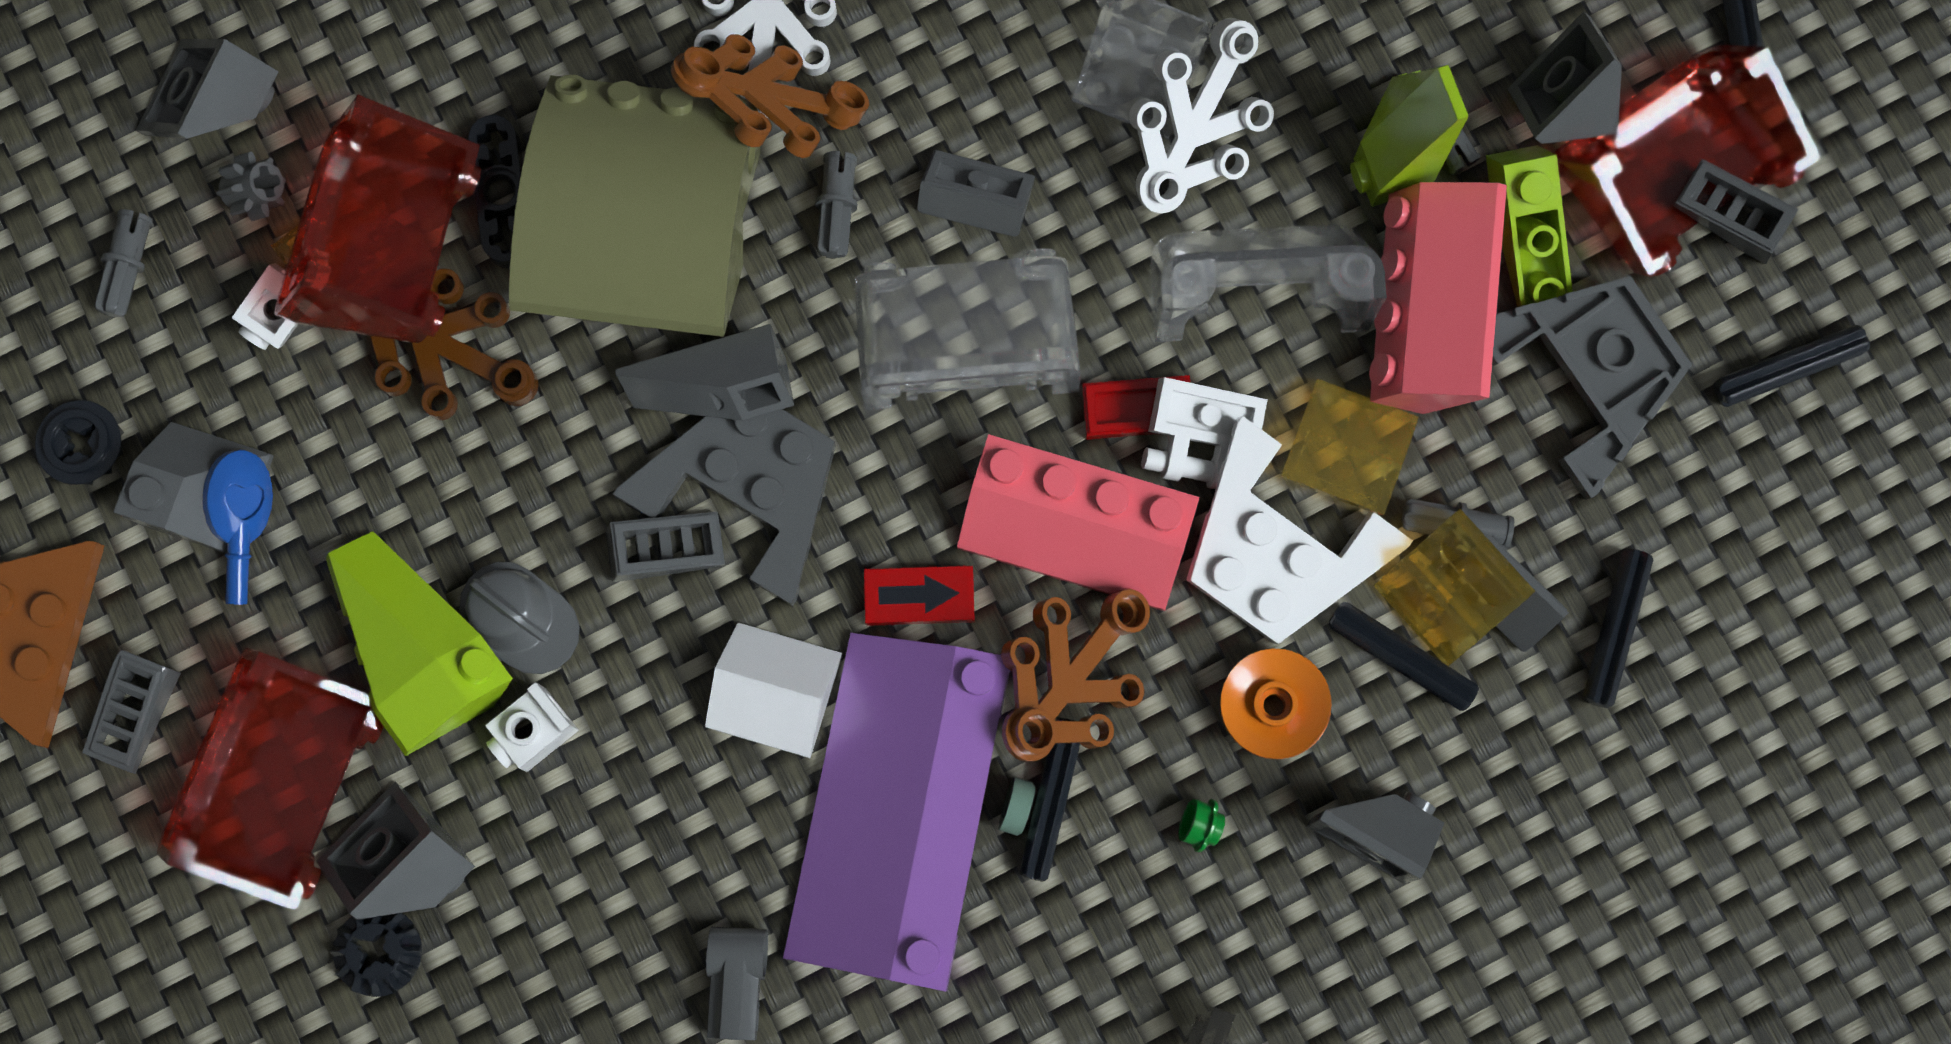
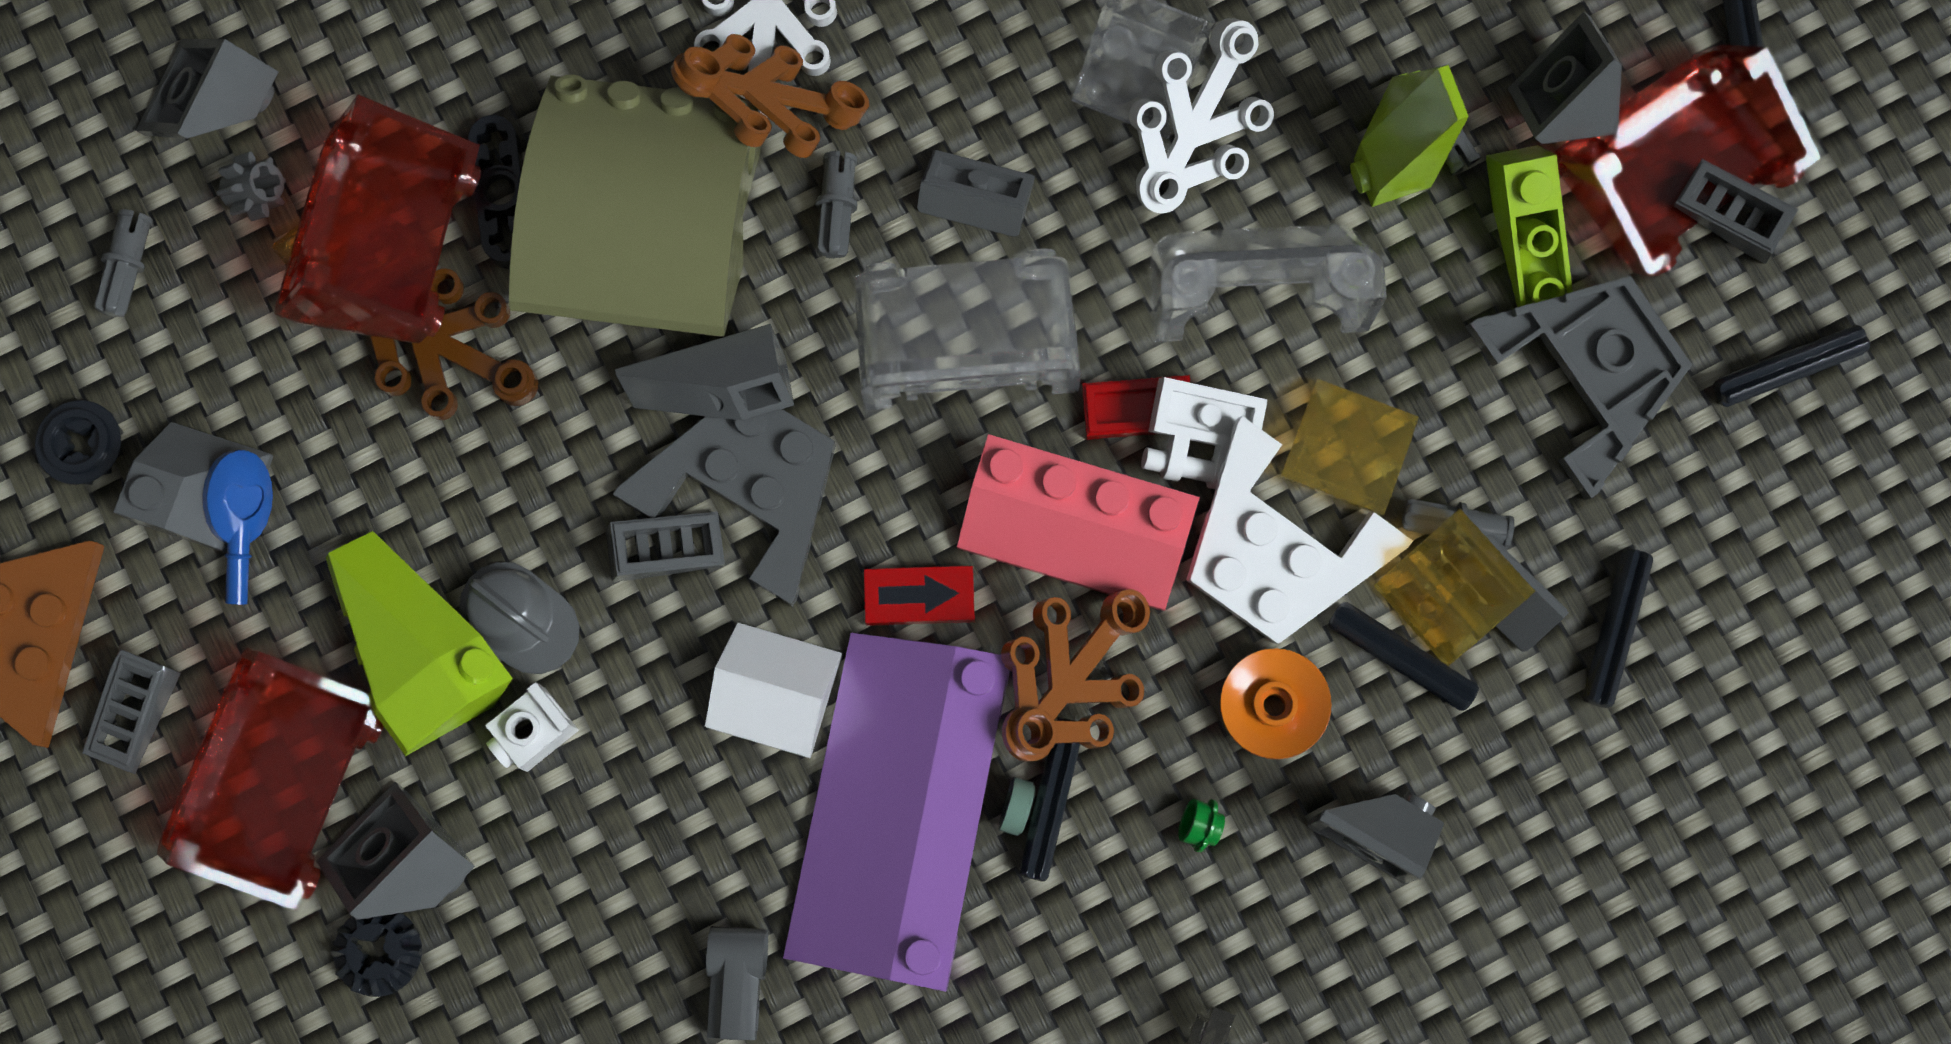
white brick [232,263,320,350] -> none
coral slope [1369,182,1507,414] -> none

